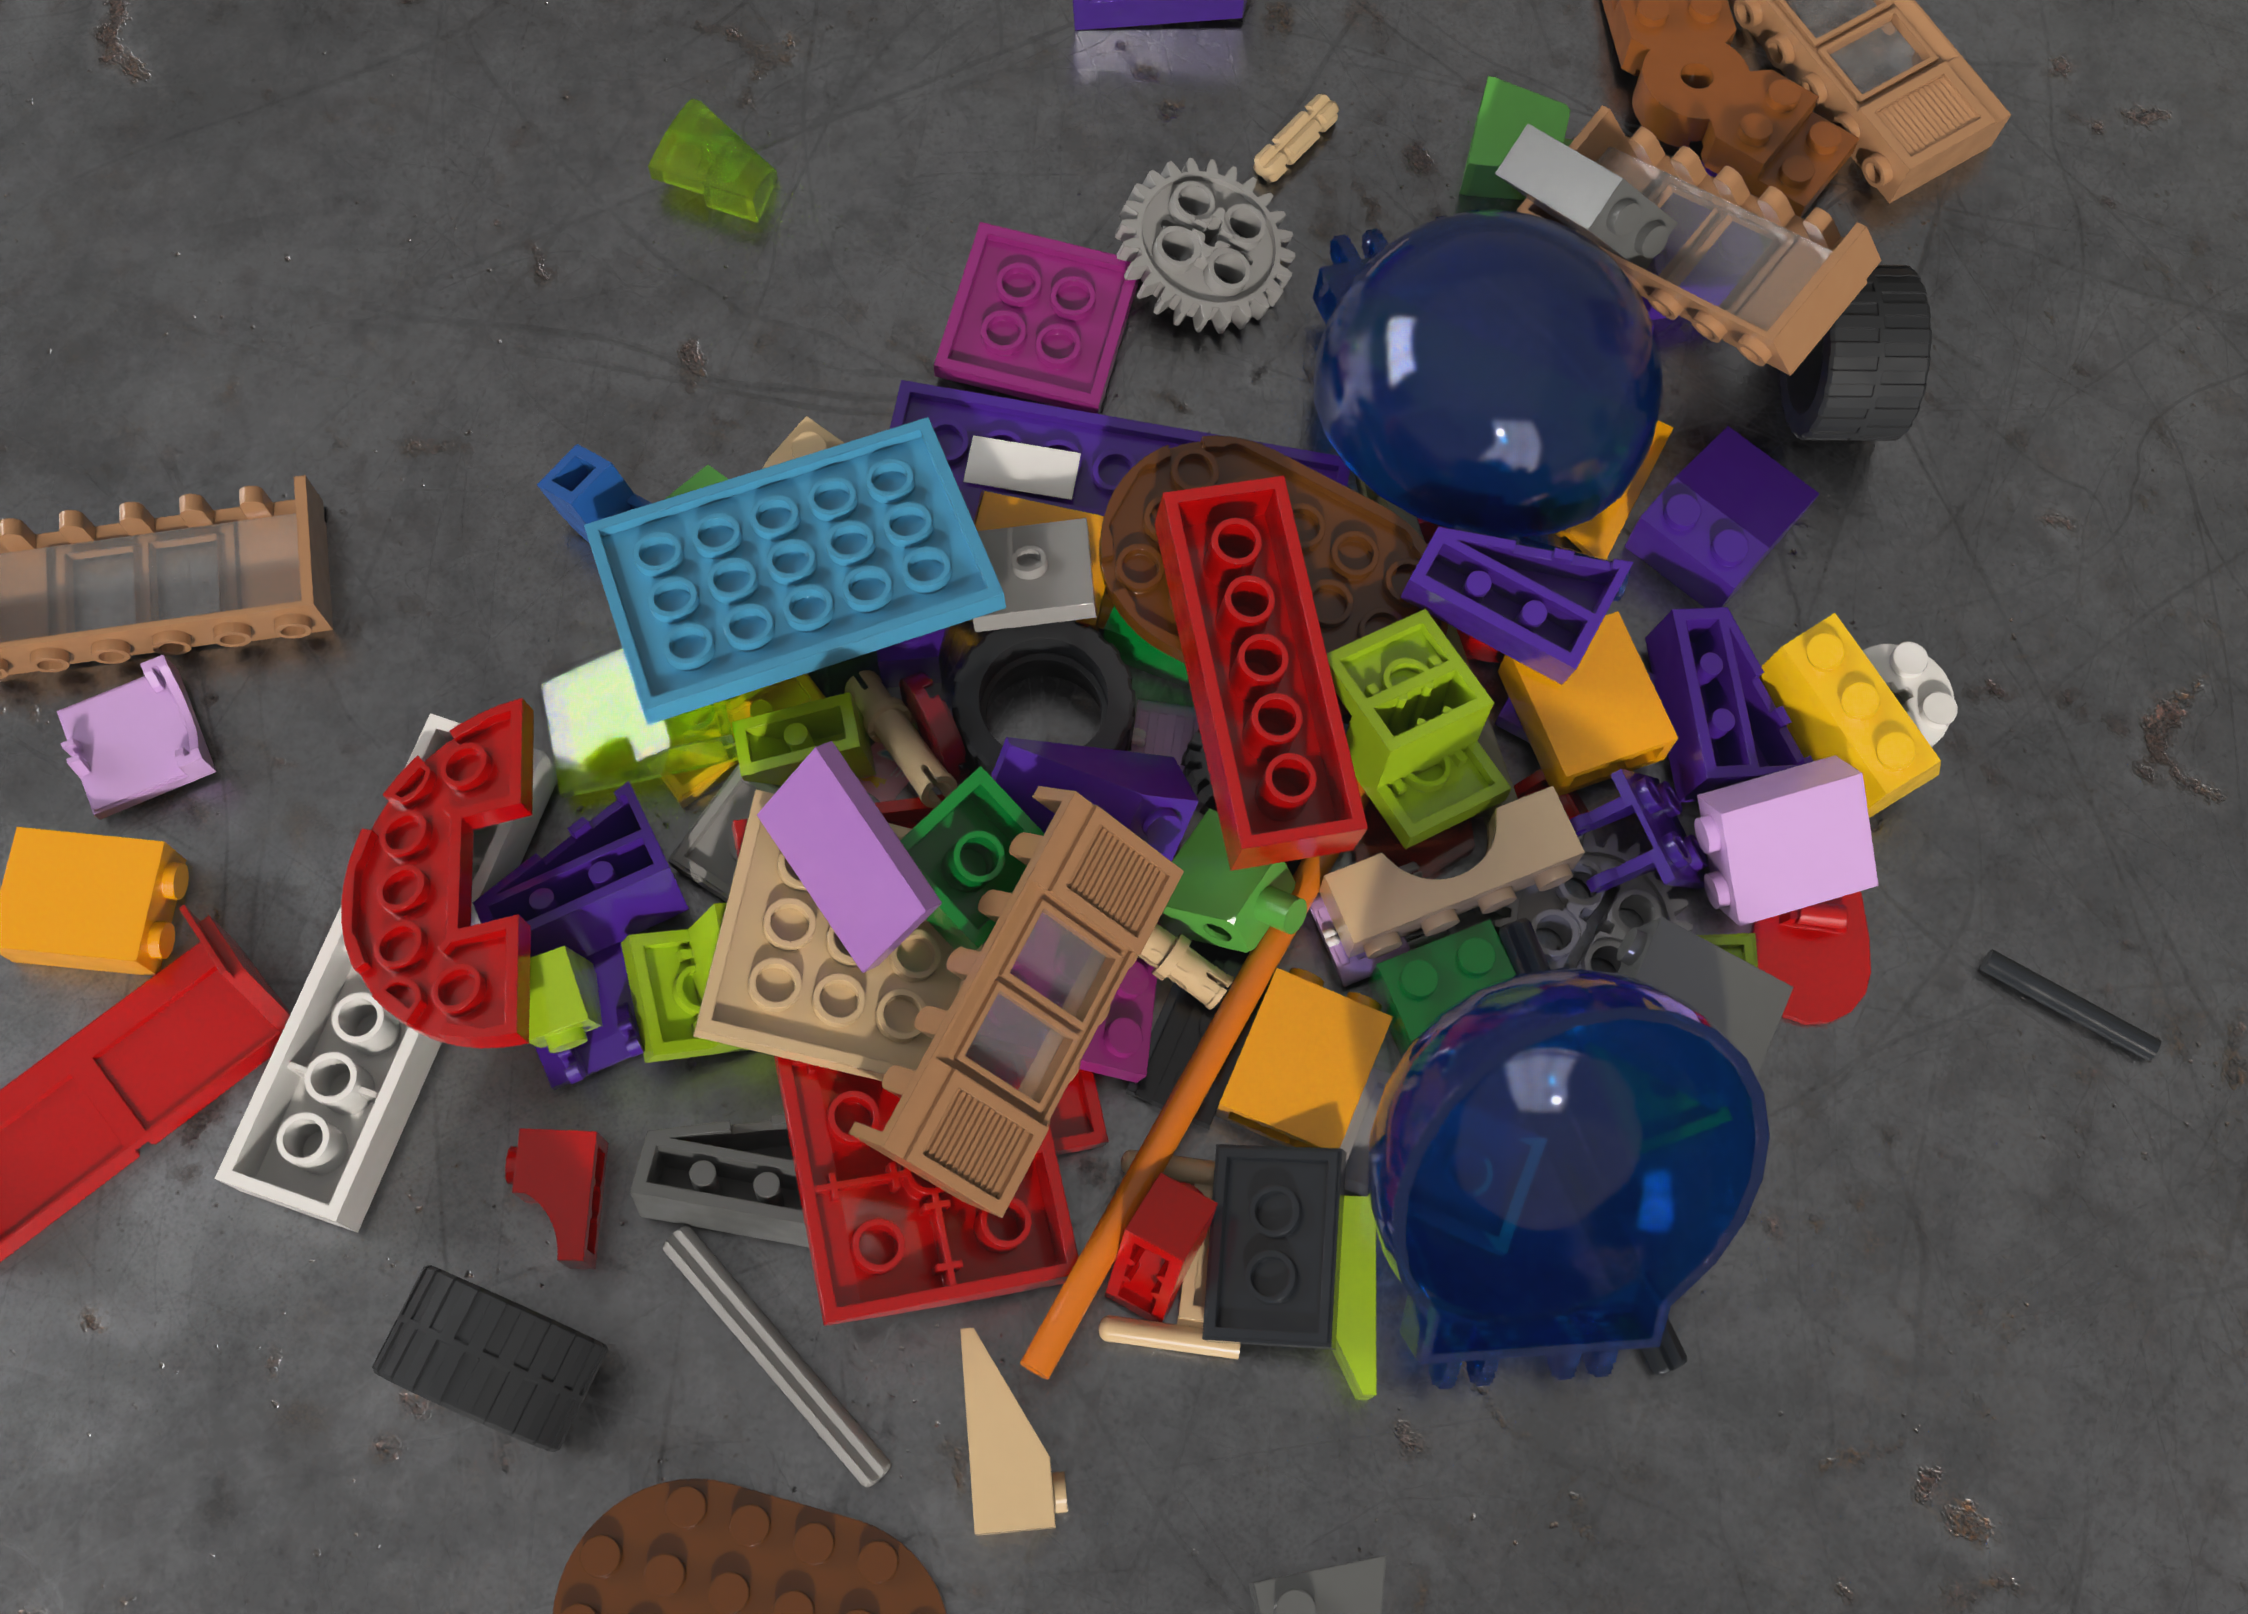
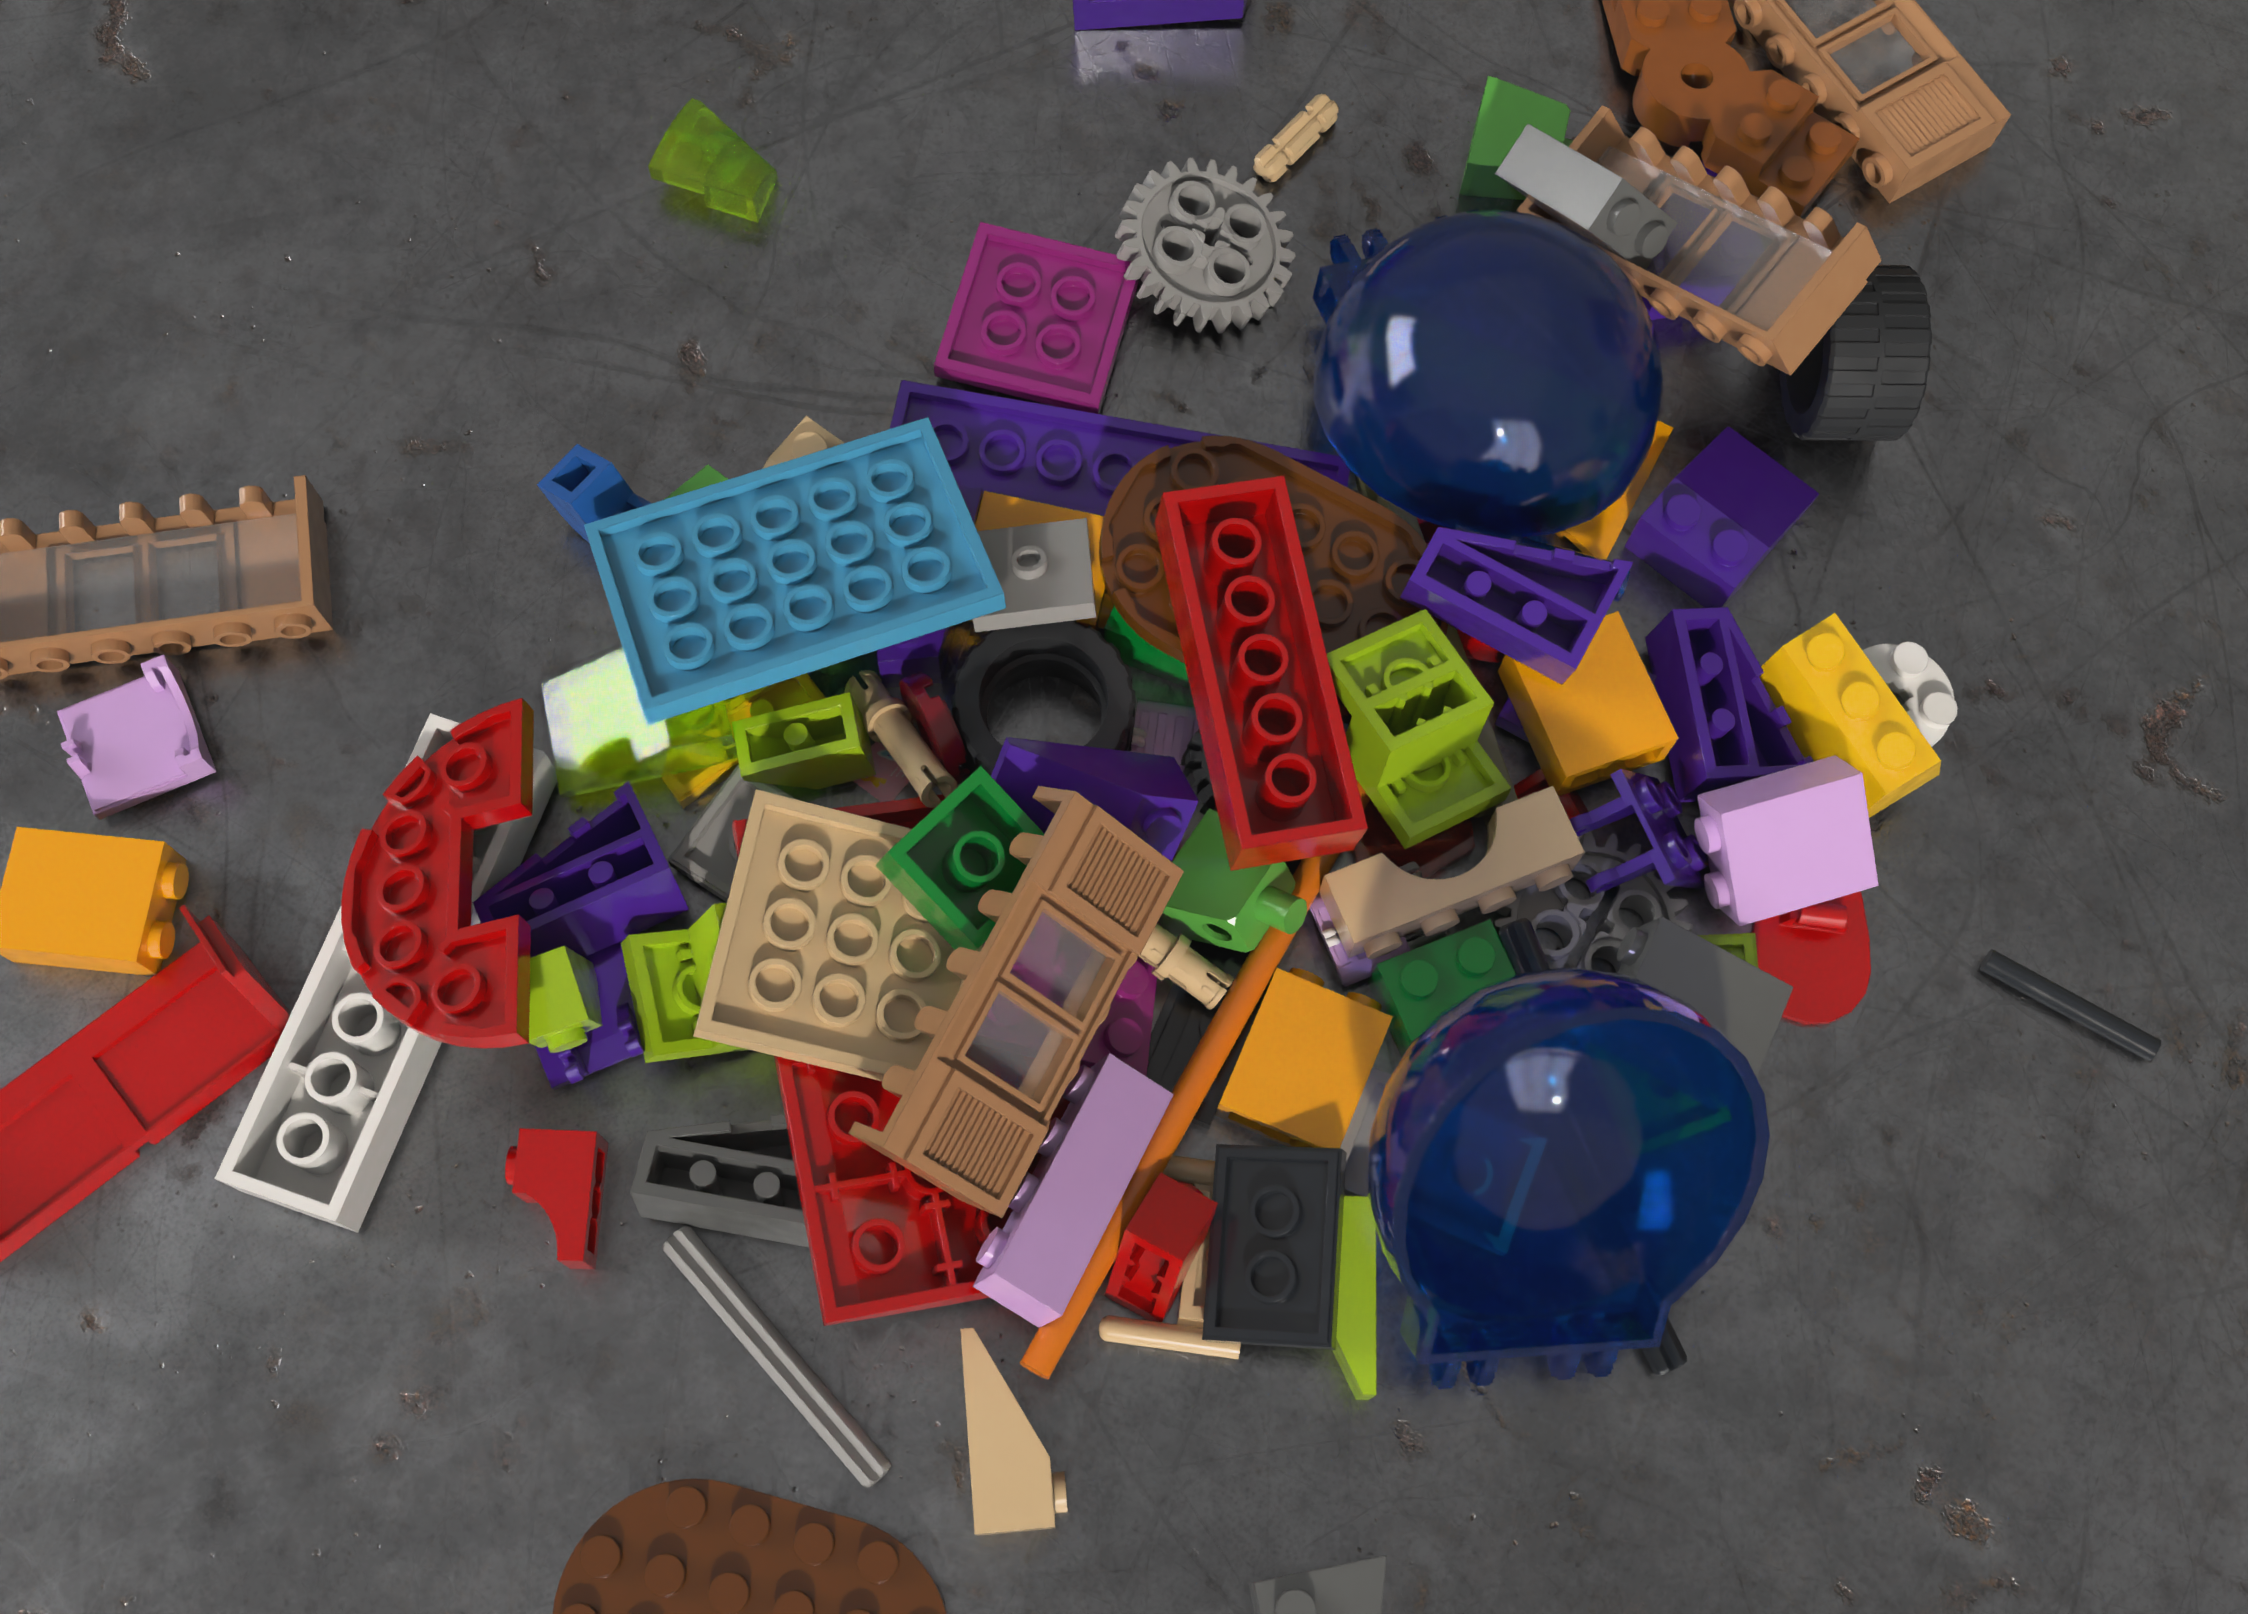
black tyre [372,1265,608,1452] -> none
medium lavender tile [757,741,942,973] -> none
white sticker [963,435,1081,500] -> none
none -> lavender brick [972,1053,1174,1328]

